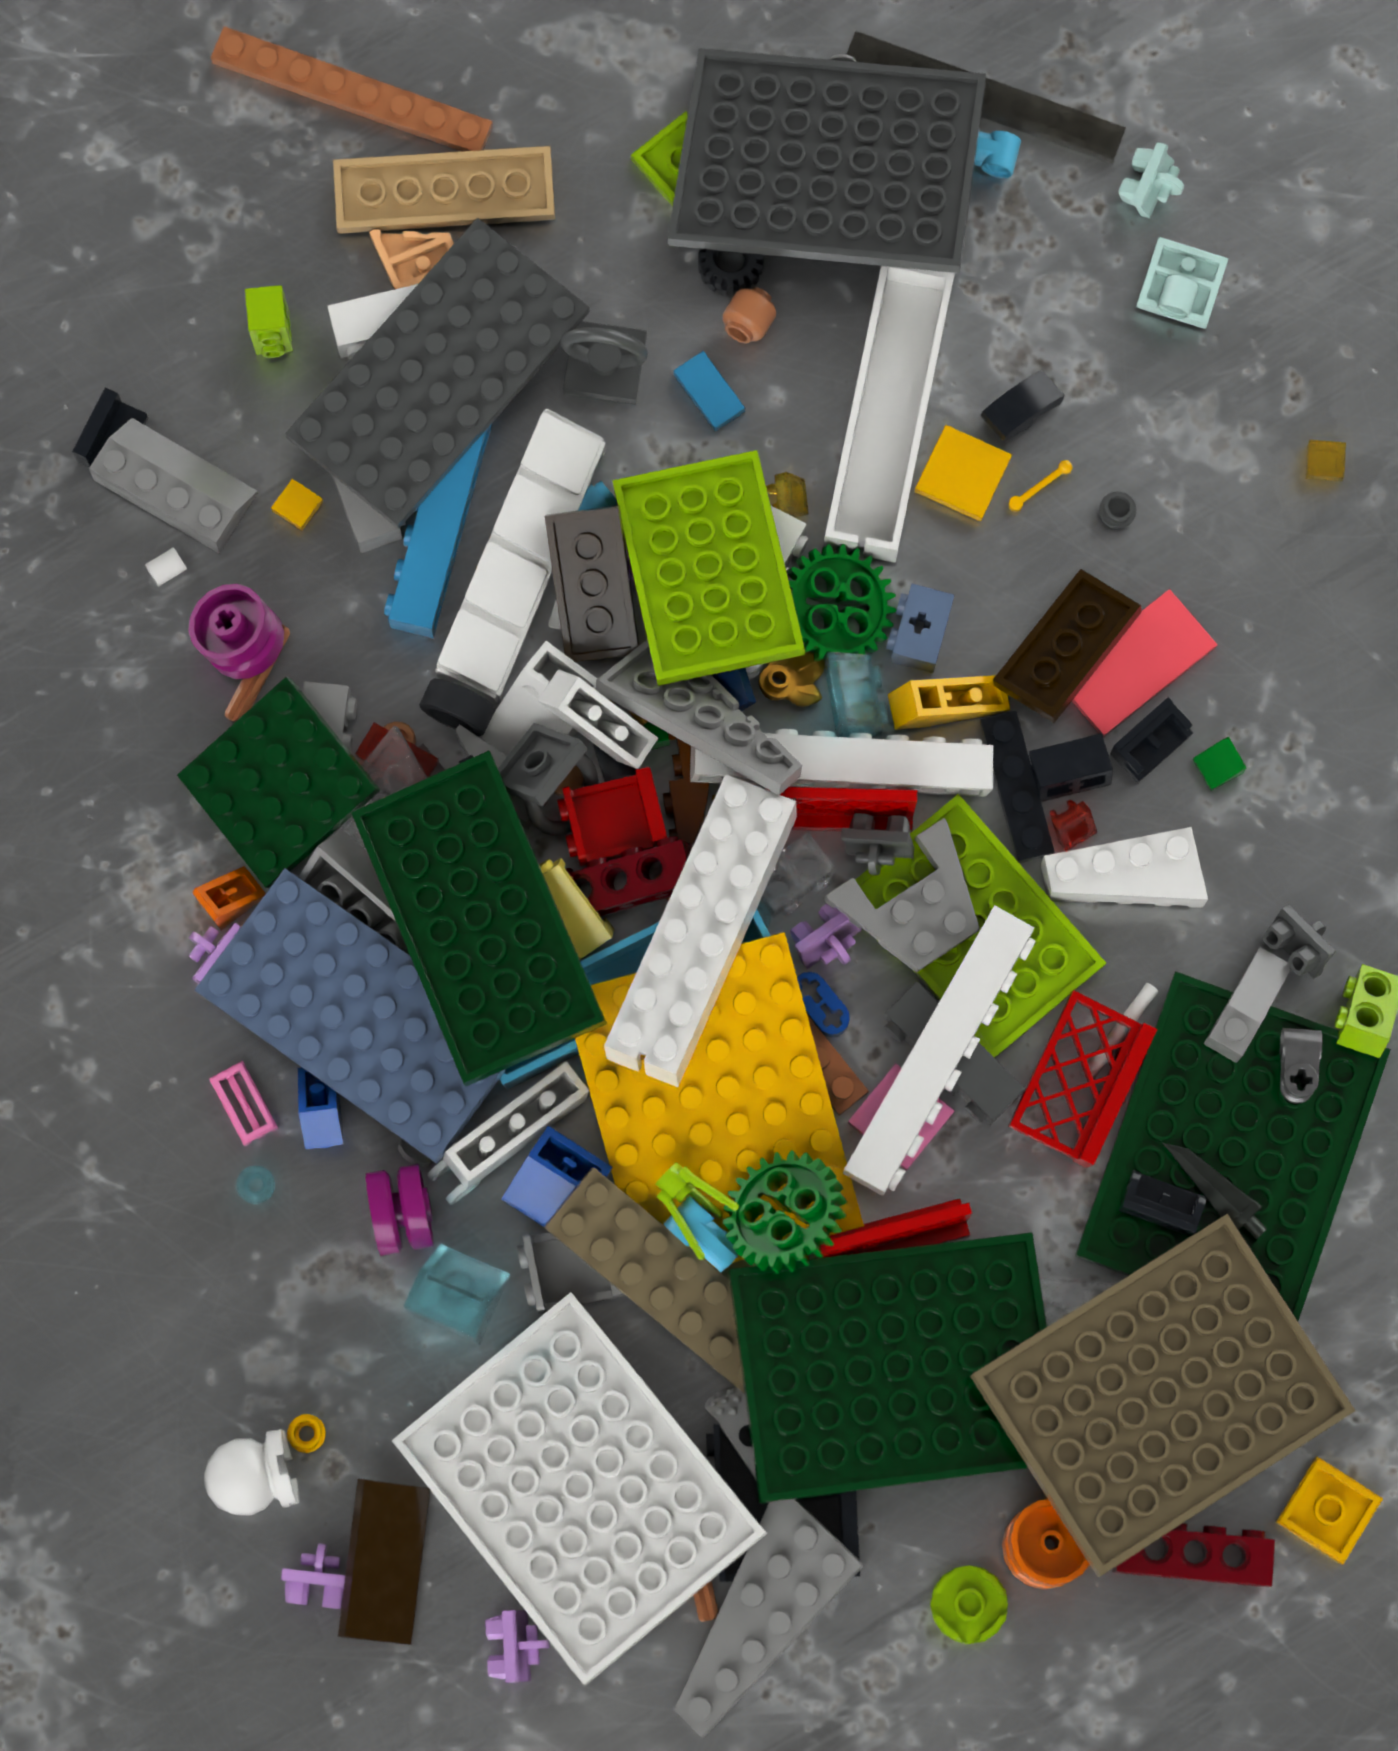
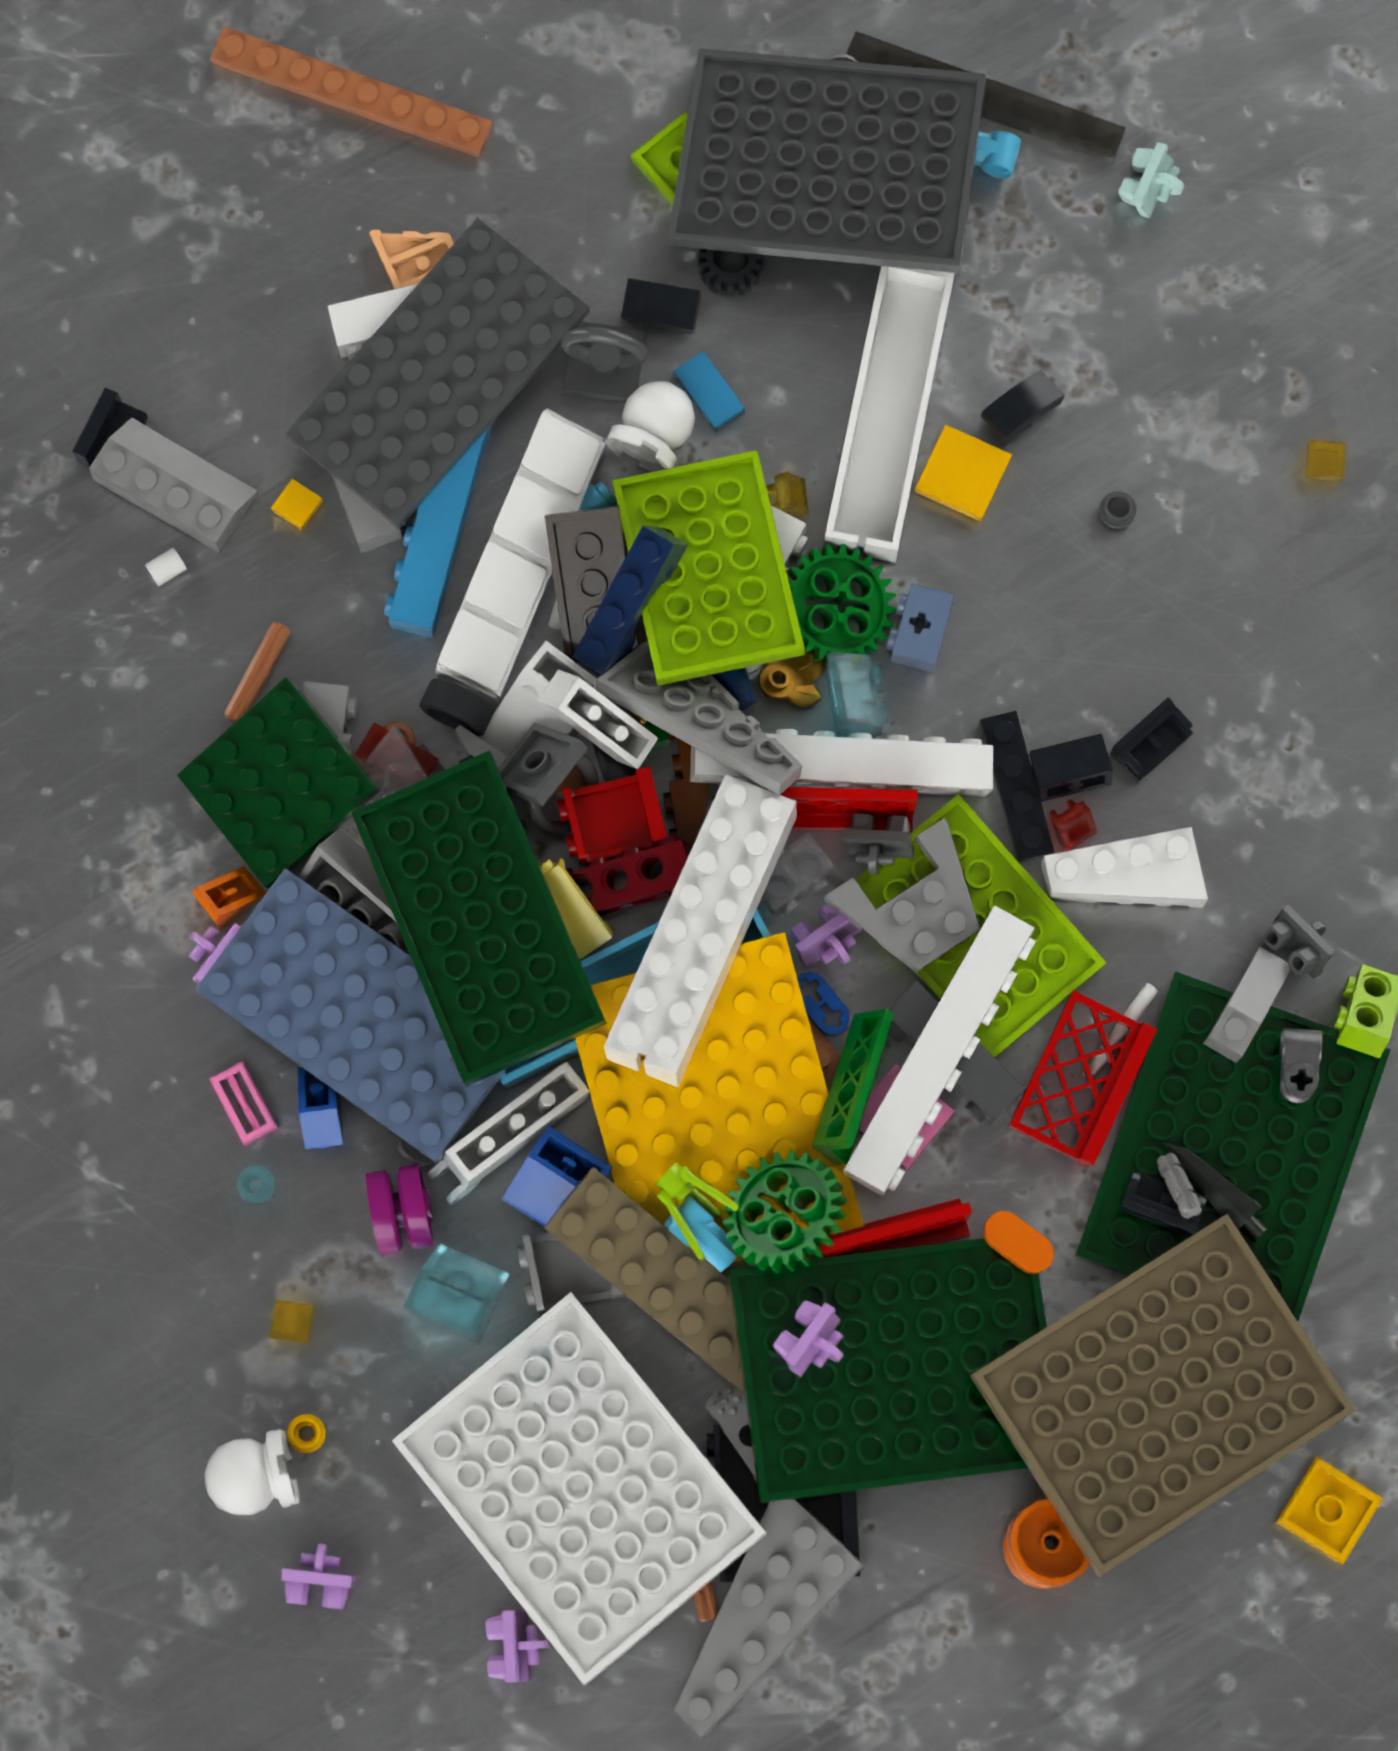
magenta wheel [188,584,284,679] -> none
lime brick [245,285,293,358] -> none
tan plate [333,146,555,234] -> none
dark brown tile [338,1479,430,1645] -> none
nougat head [722,287,776,344] -> none
yellow slope [887,675,1011,730] -> none
lime tile [930,1565,1008,1644] -> none
dark brown plate [993,569,1142,723] -> none
yellow hinge [1008,460,1073,512] -> none
coral tile [1072,589,1218,738] -> none
dark red brick [1112,1523,1275,1587] -> none
light aqua plate [1136,237,1229,329] -> none
green slope [1193,737,1247,791] -> none
none -> clear yellow tile [269,1300,315,1344]
none -> dark blue arch [572,526,688,675]
none -> white tile [605,381,696,473]
none -> black hinge [621,278,701,331]
none -> lavender hips [774,1300,843,1377]
none -> green fence [812,1008,894,1165]
none -> orange tile [983,1211,1054,1274]
none -> light grey axle [1157,1153,1202,1219]

